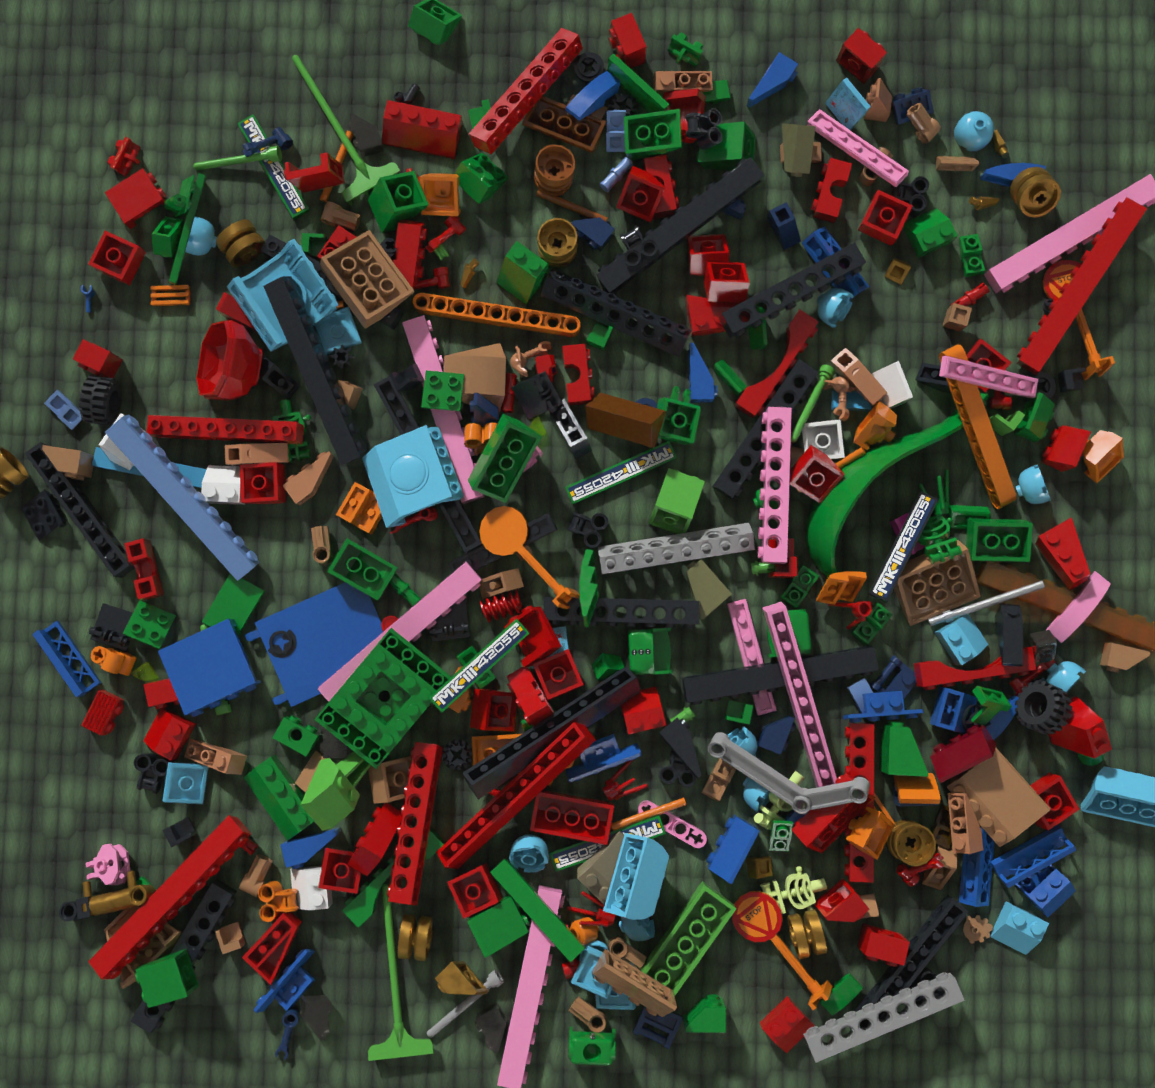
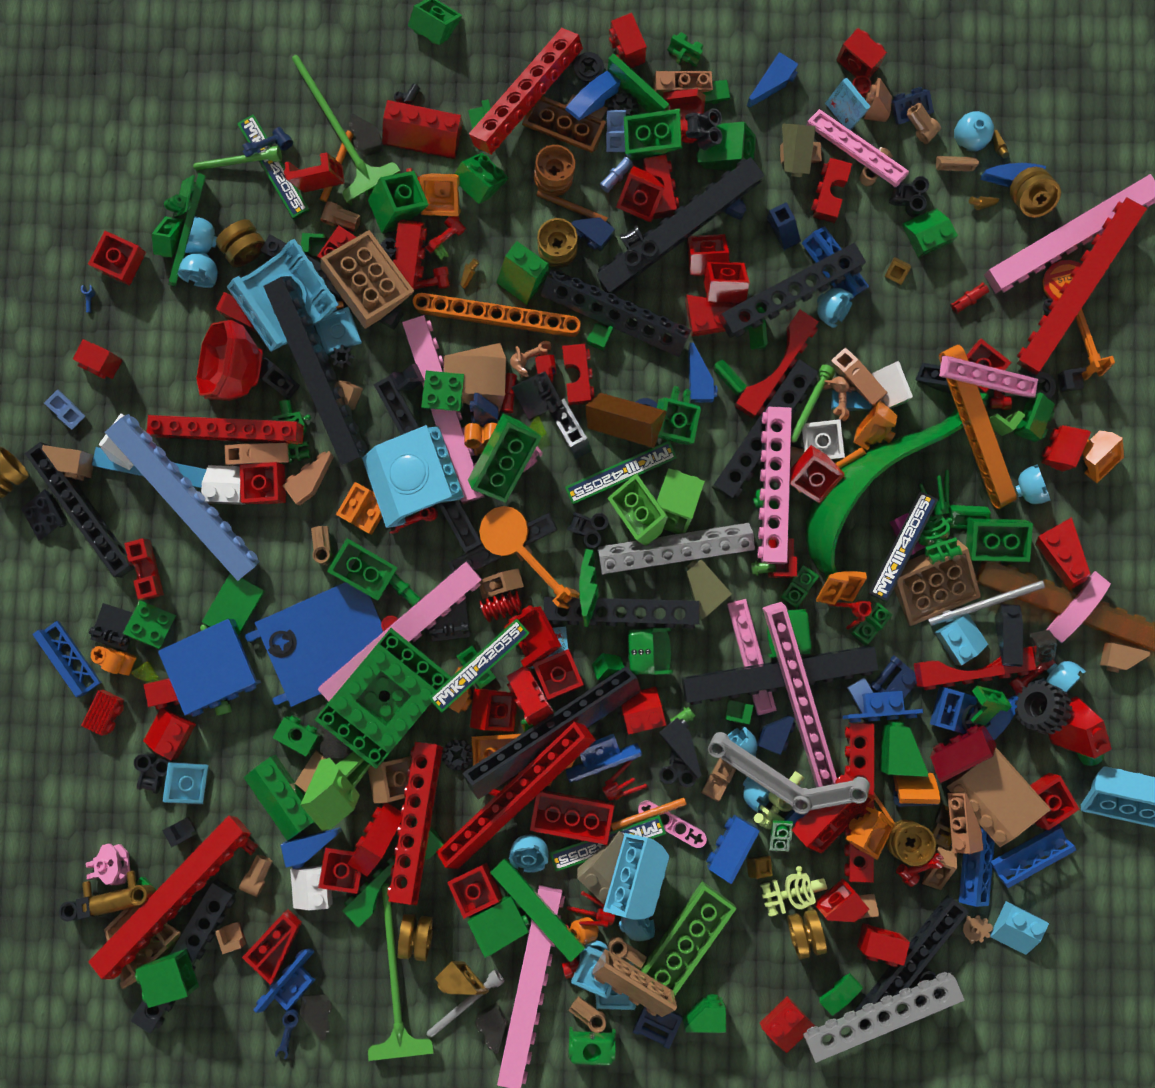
black tyre [79,375,121,426] -> none
red panel [104,168,167,229] -> none
red hips [107,137,141,177] -> none
orange tile [150,285,190,306] -> none
nougat slope [184,738,247,775] -> none
orange piece [258,881,299,922] -> none
orange piece [732,891,833,1010] -> none
red brick [858,190,913,246] -> none
medium nougat panel [943,303,972,331] -> none
green slope [959,234,985,277] -> none
blue slope [1015,857,1076,918] -> none
none -> medium azure cylinder [177,253,218,288]
none -> bright green slope [608,473,668,546]
none -> red wheel [852,75,871,99]

